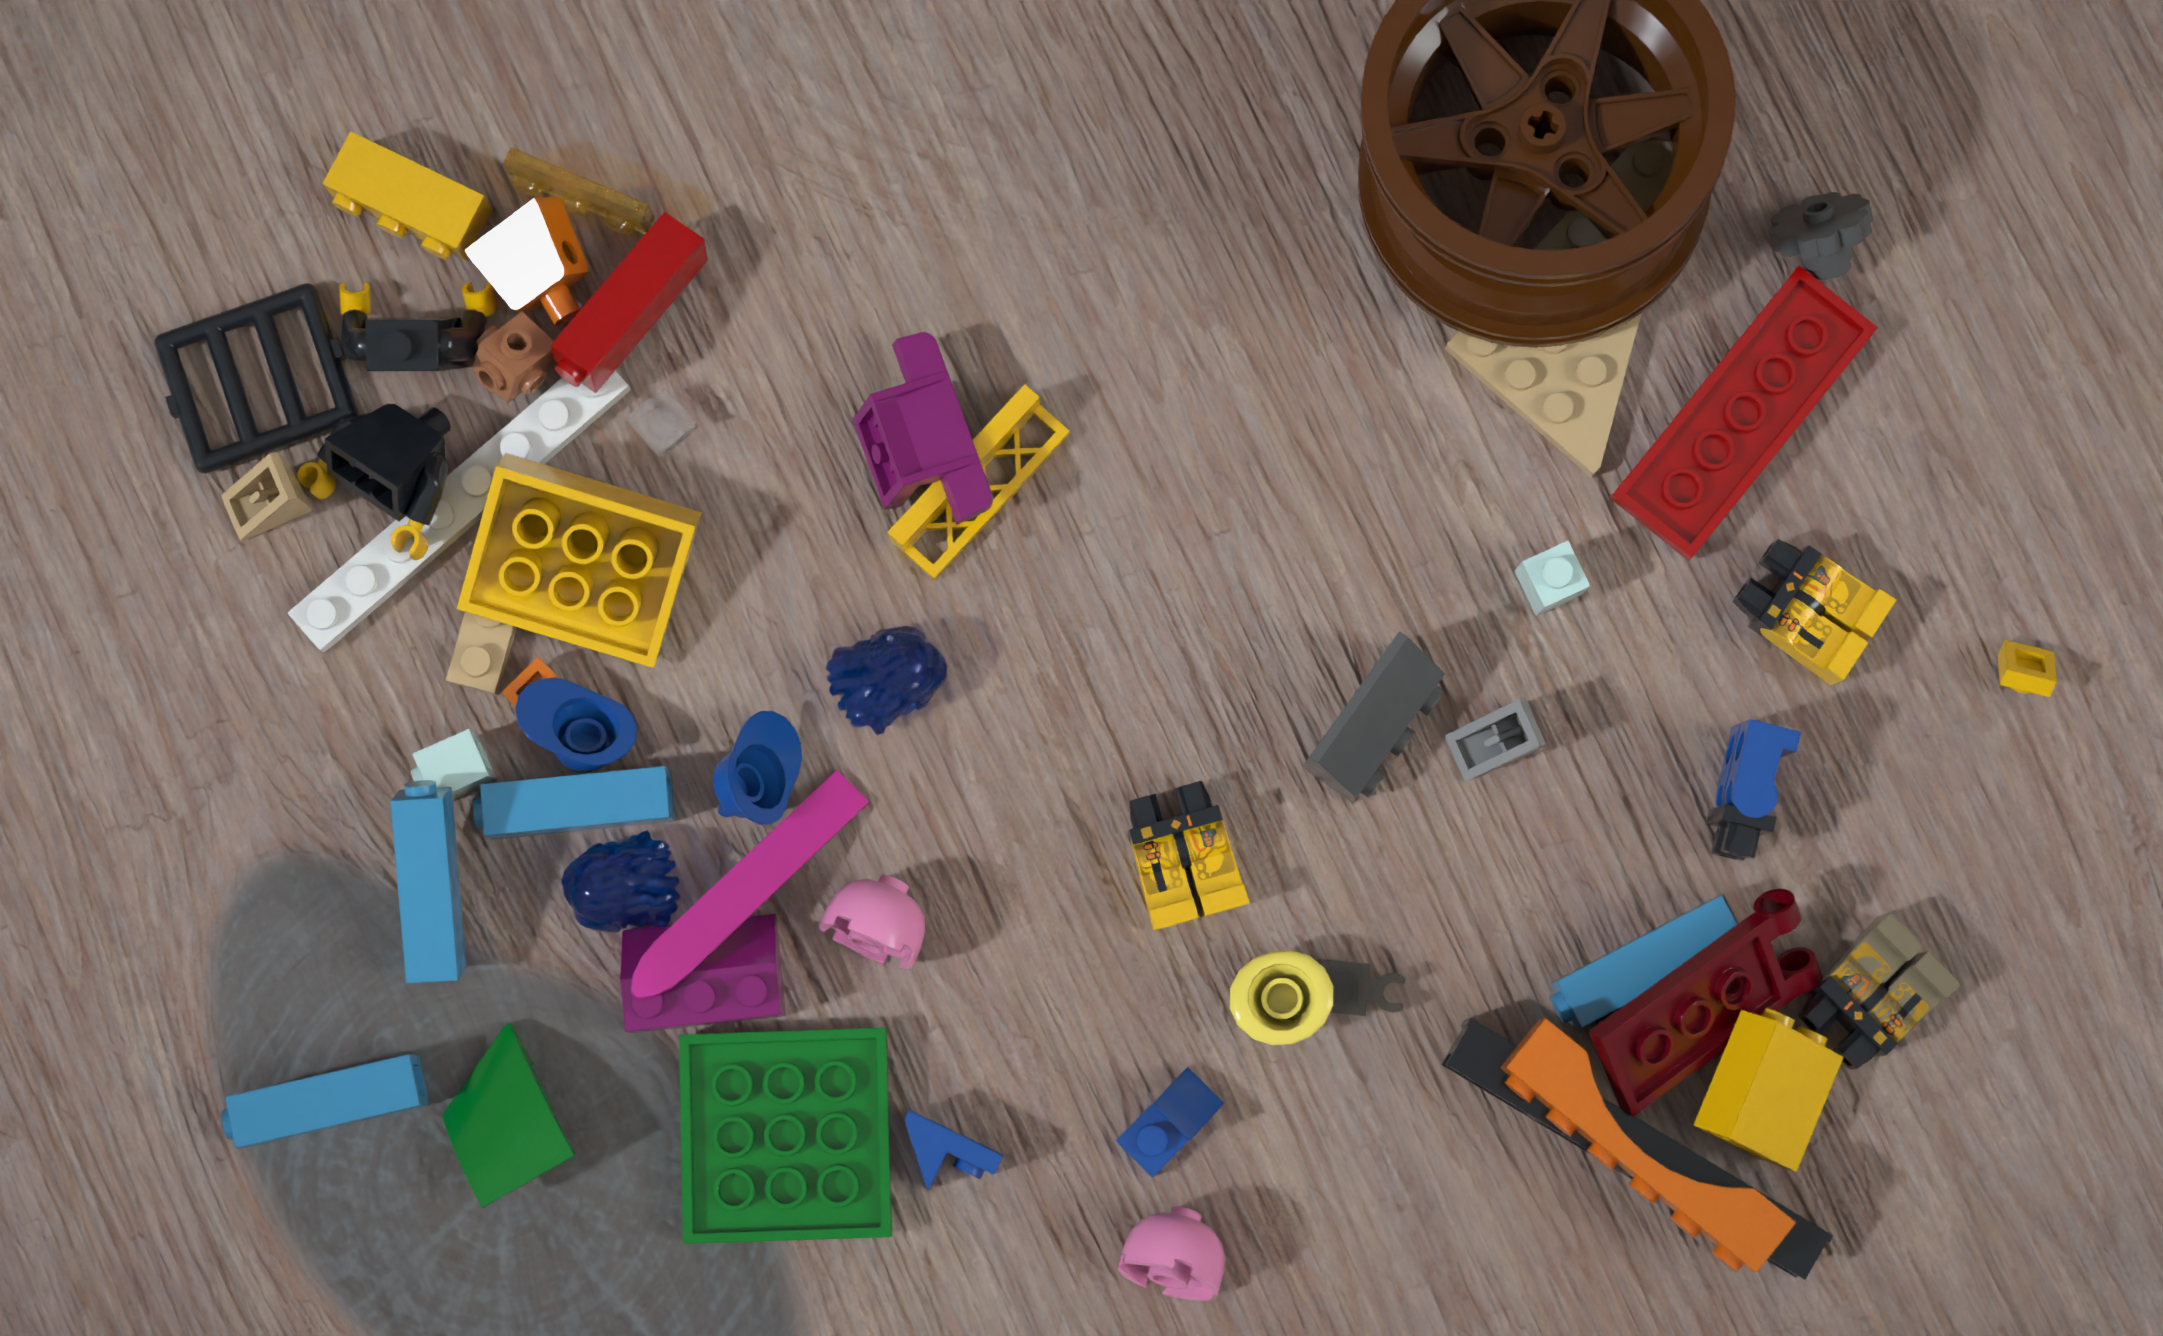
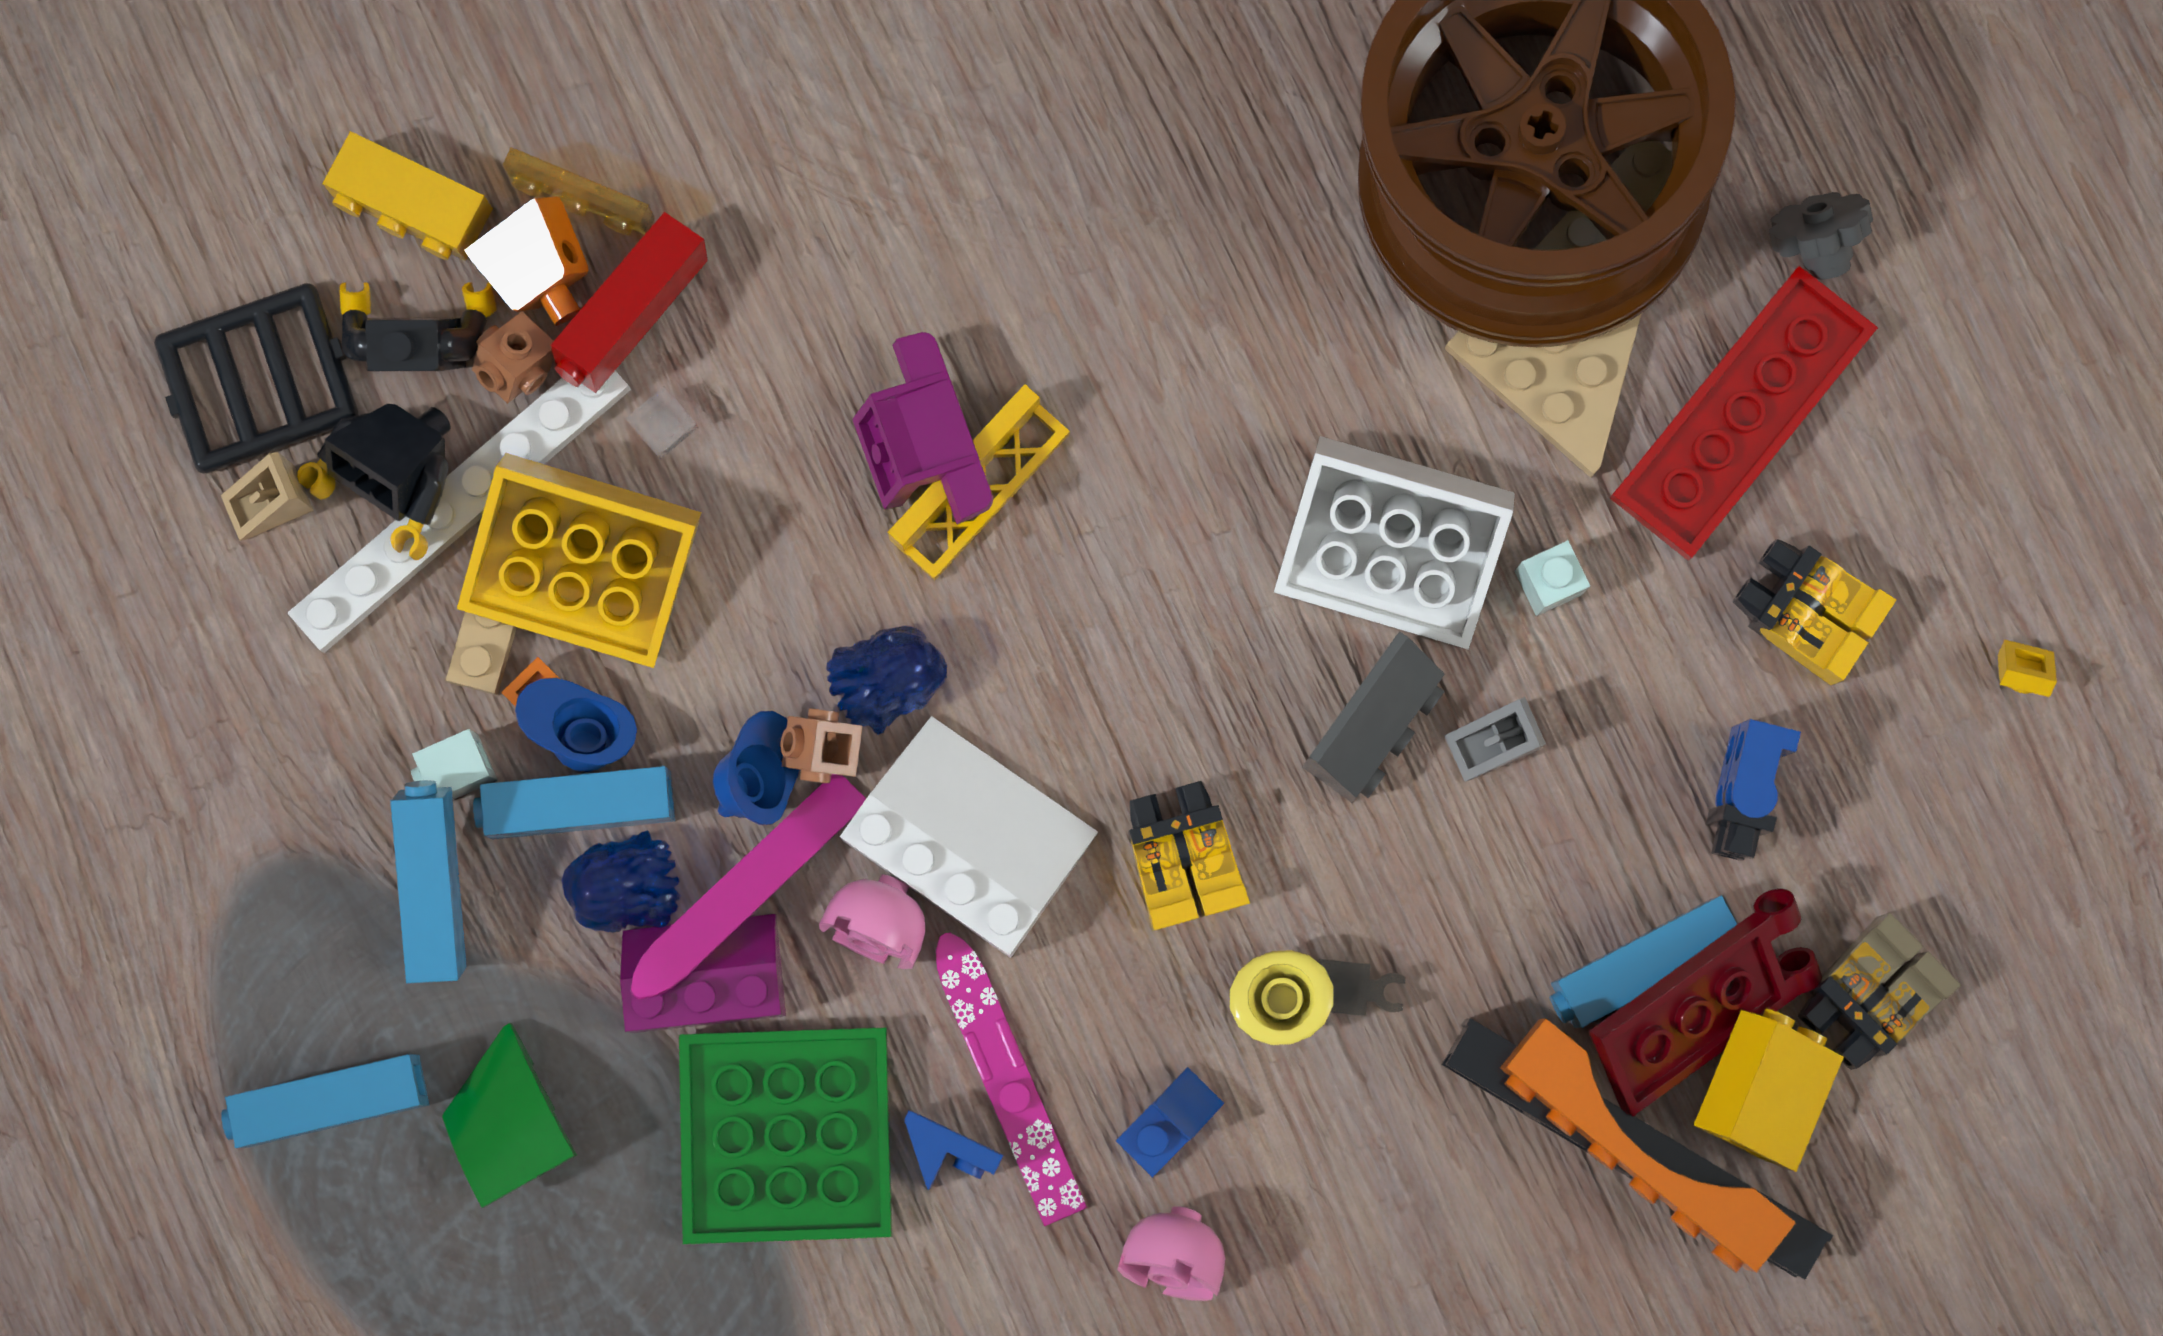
none -> nougat brick [780,708,863,783]
none -> white slope [840,716,1098,958]
none -> dark pink piece [936,932,1087,1227]
none -> white slope [1274,436,1515,649]

